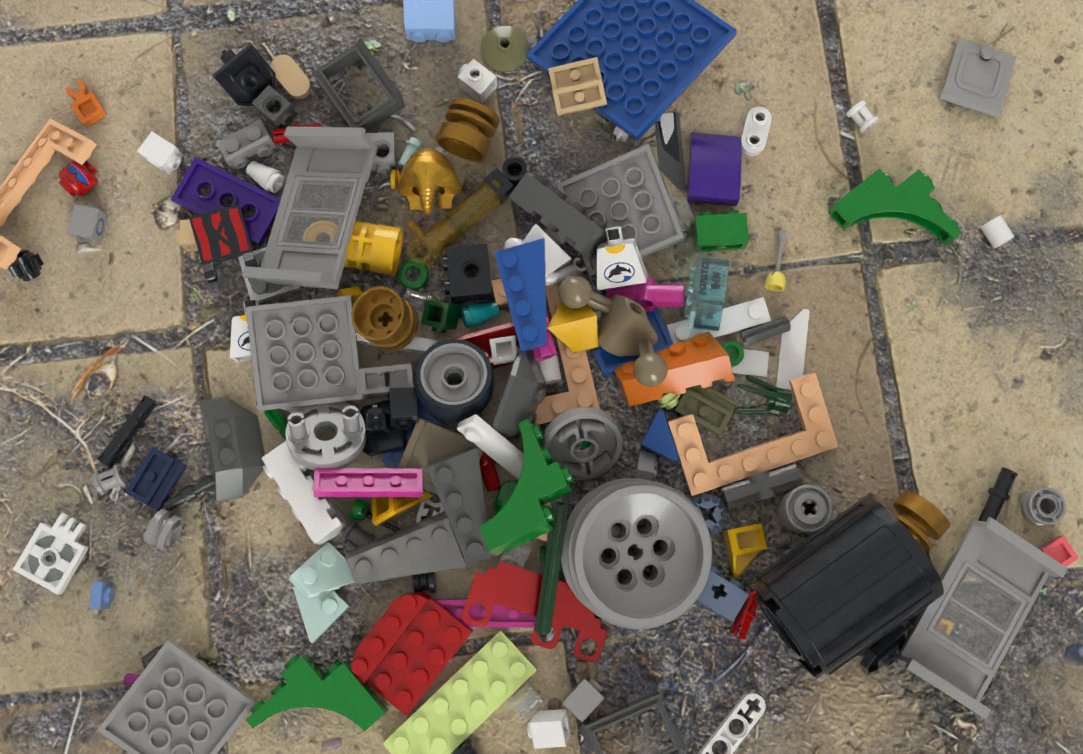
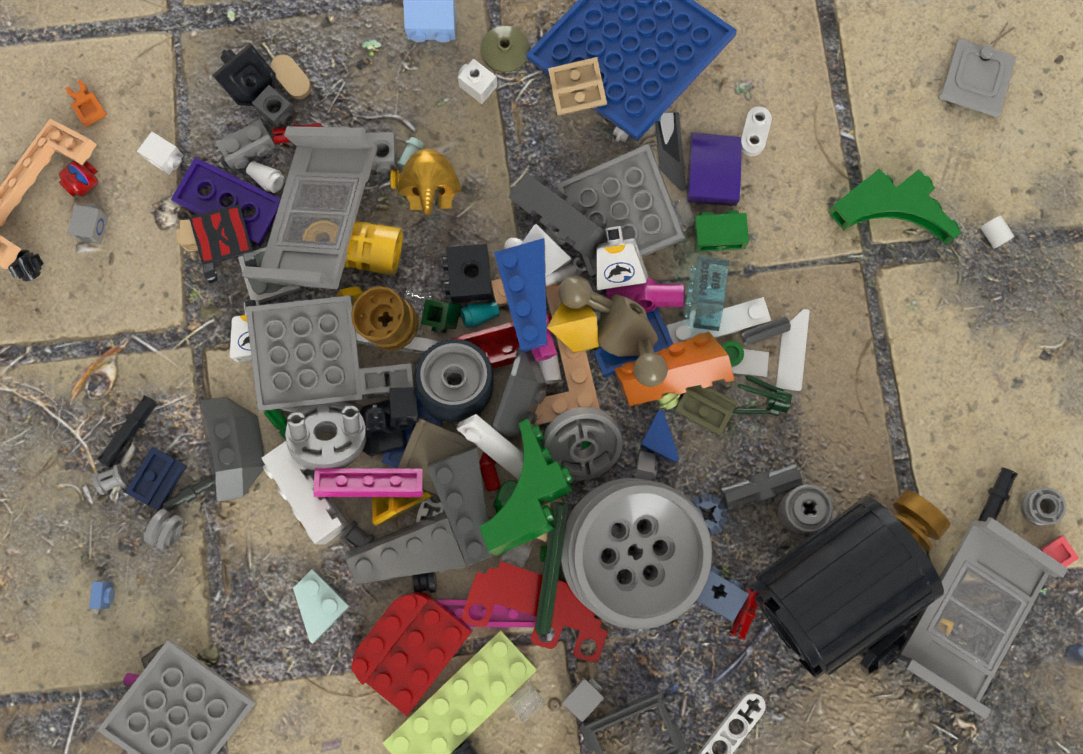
white piece [13,513,89,595] -> none
green arch [246,655,388,732] -> none
light aqua wing [289,542,355,598] -> none
dark grey piece [311,37,405,133] -> none
green hinge [348,498,400,532] -> none
green piece [398,260,429,291] -> none
clear yellow piece [407,156,527,268] -> none
pearl gold wheel [436,98,500,162] -> none
white slope [490,335,518,365] -> none
white brick [527,709,571,749] -> none
light nougat plate [667,373,838,496] -> none
yellow slope [722,523,768,580] -> none
hinge [765,232,787,292] -> none
white bush [846,100,879,134] -> none

